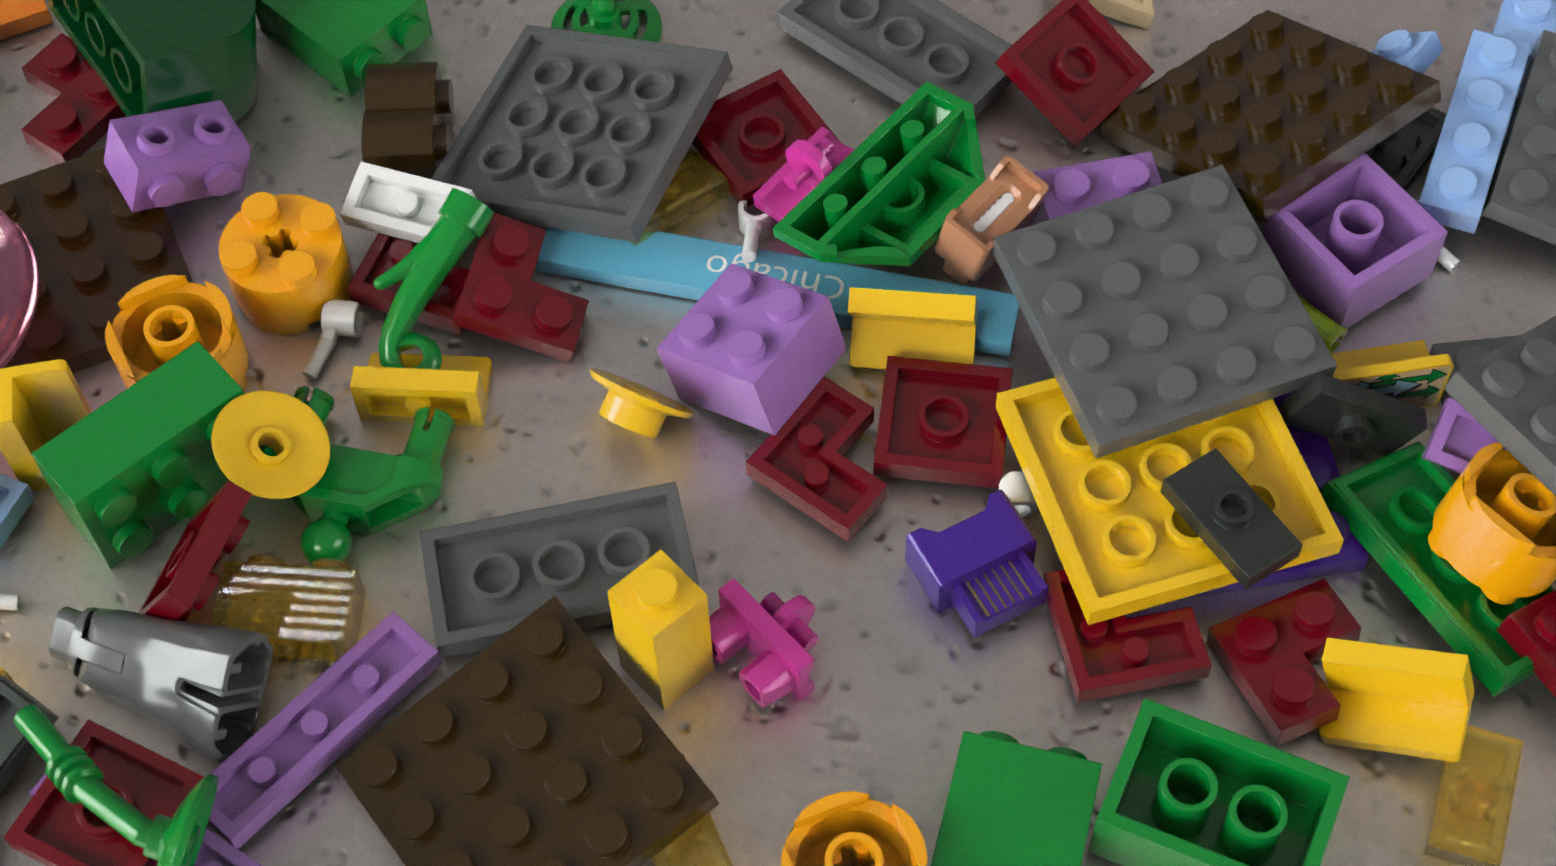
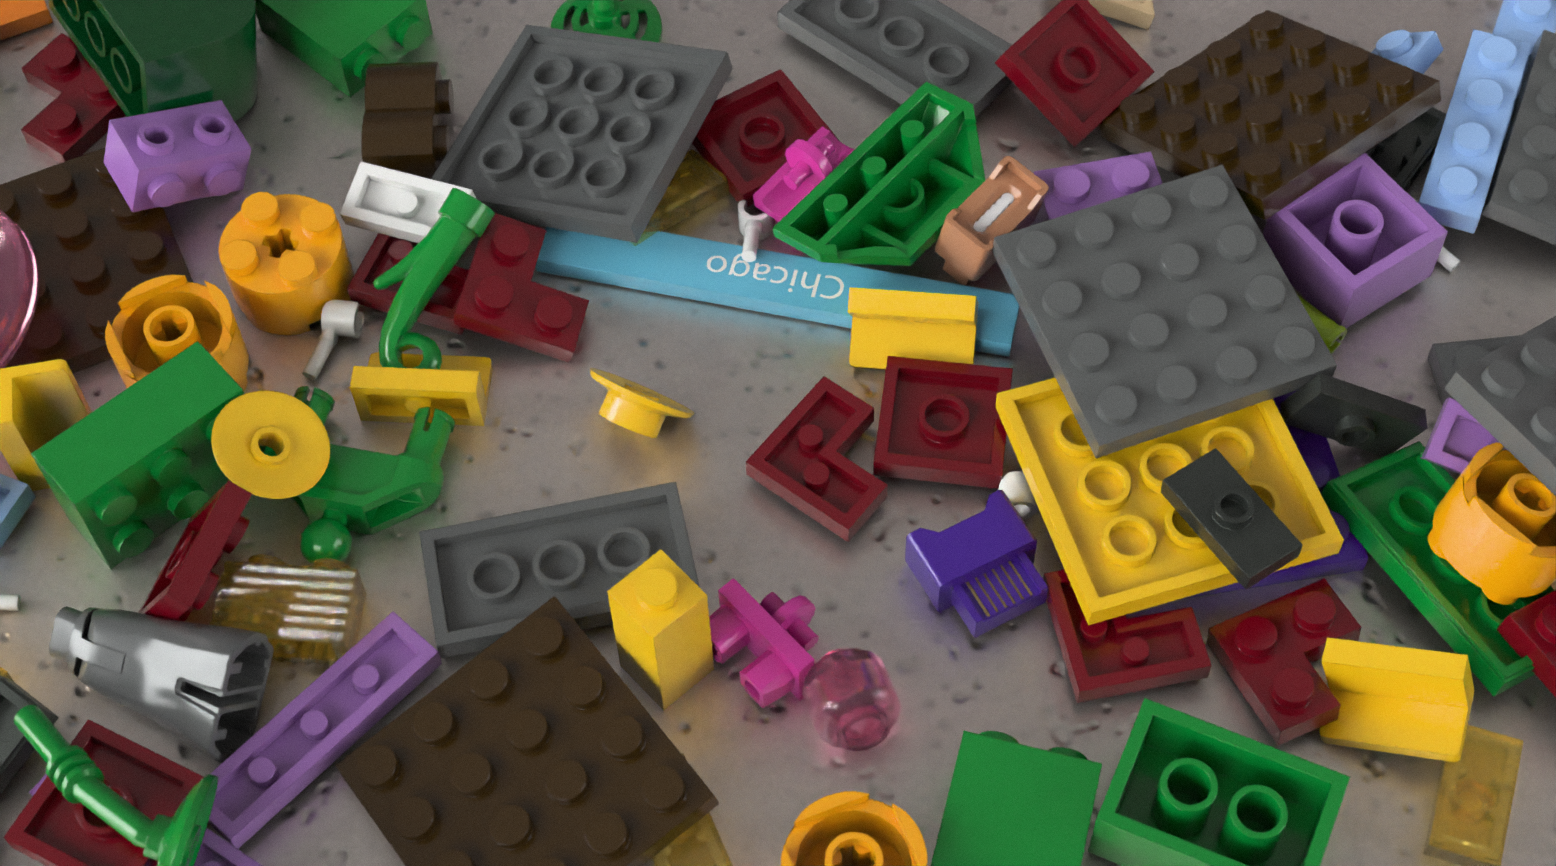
medium lavender brick [657,263,847,436] -> none
panel [1331,340,1454,407] -> none
none -> clear pink head [802,648,901,752]

